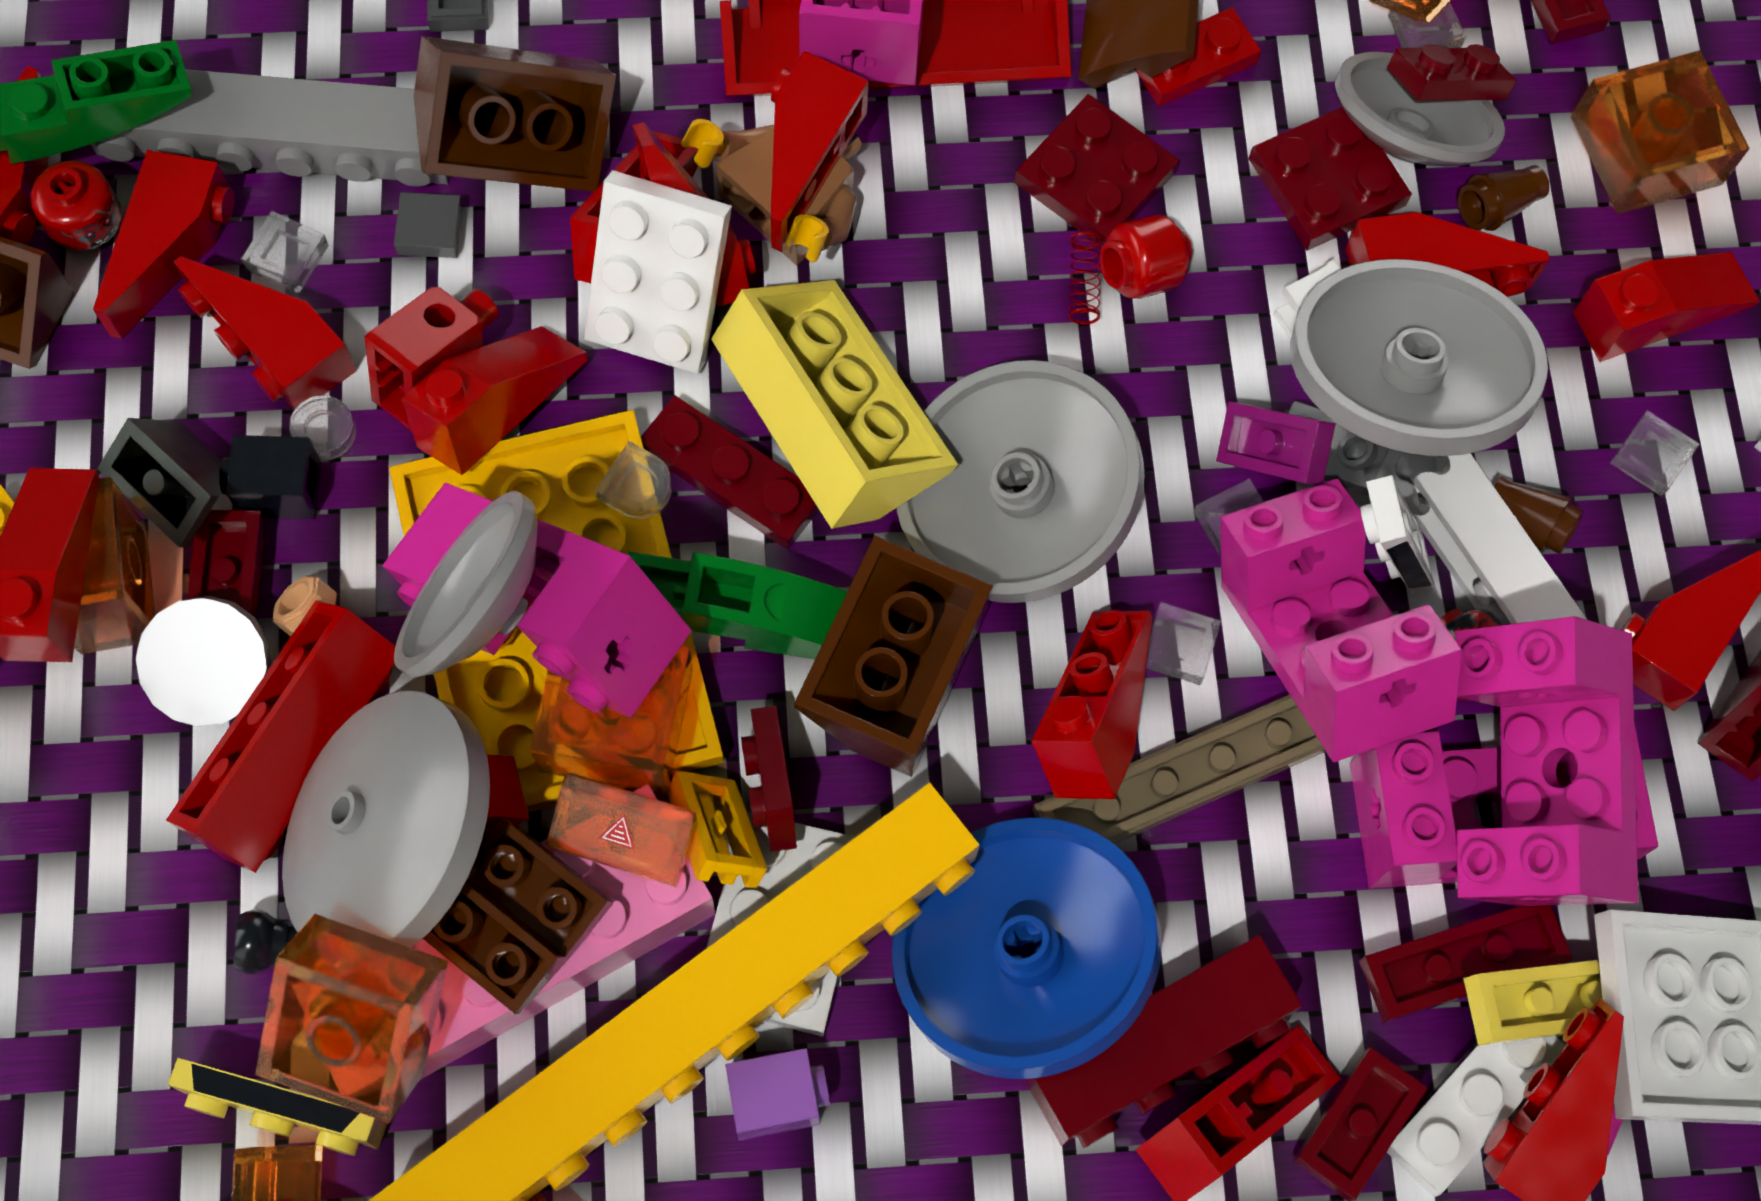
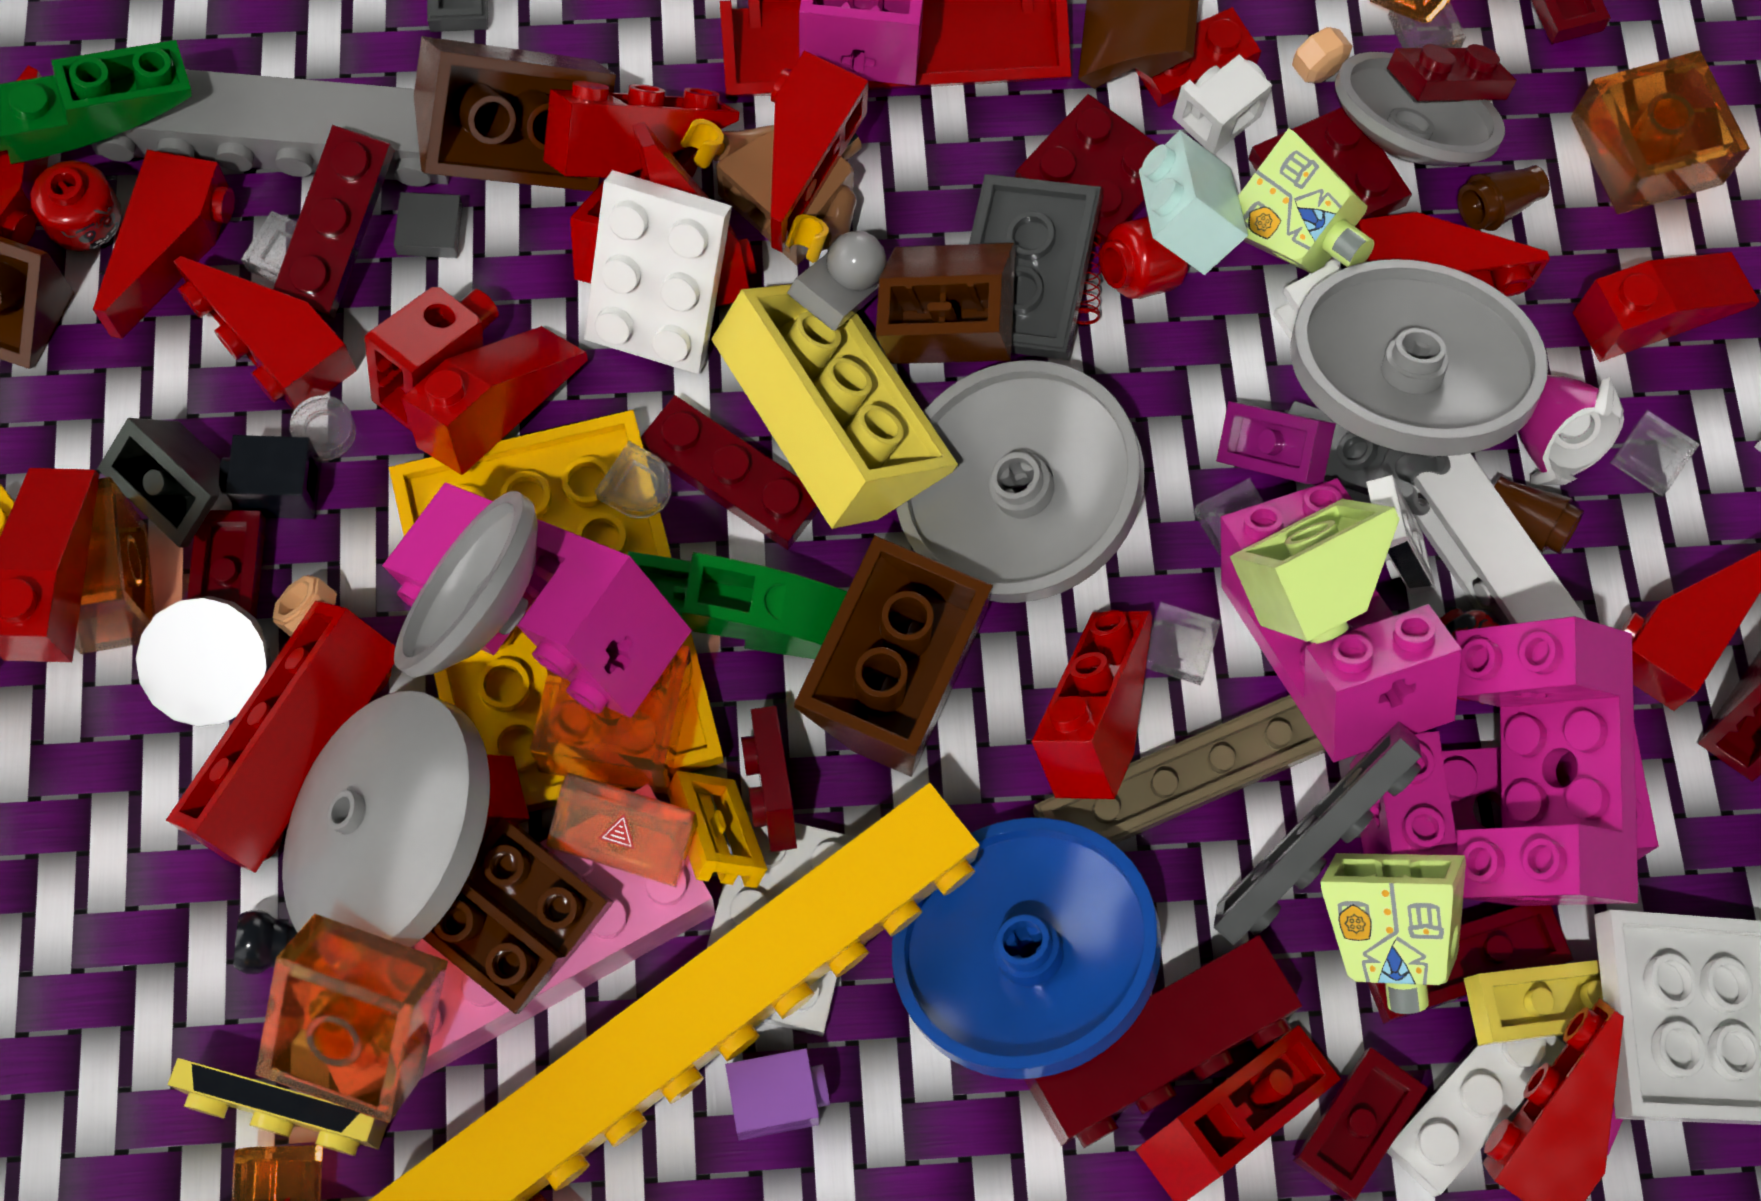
none -> dark red plate [273,125,395,319]
none -> red slope [543,81,740,178]
none -> light grey tile [787,231,888,331]
none -> reddish brown slope [876,243,1016,364]
none -> dark grey tile [969,174,1103,360]
none -> light aqua brick [1139,130,1248,275]
none -> white brick [1172,54,1272,155]
none -> dark grey plate [1213,722,1422,946]
none -> yellowish green slope [1229,499,1400,644]
none -> yellowish green torso [1238,128,1375,273]
none -> light nougat tile [1292,27,1353,84]
none -> yellowish green torso [1320,853,1466,1014]
none -> hat [1519,375,1624,486]

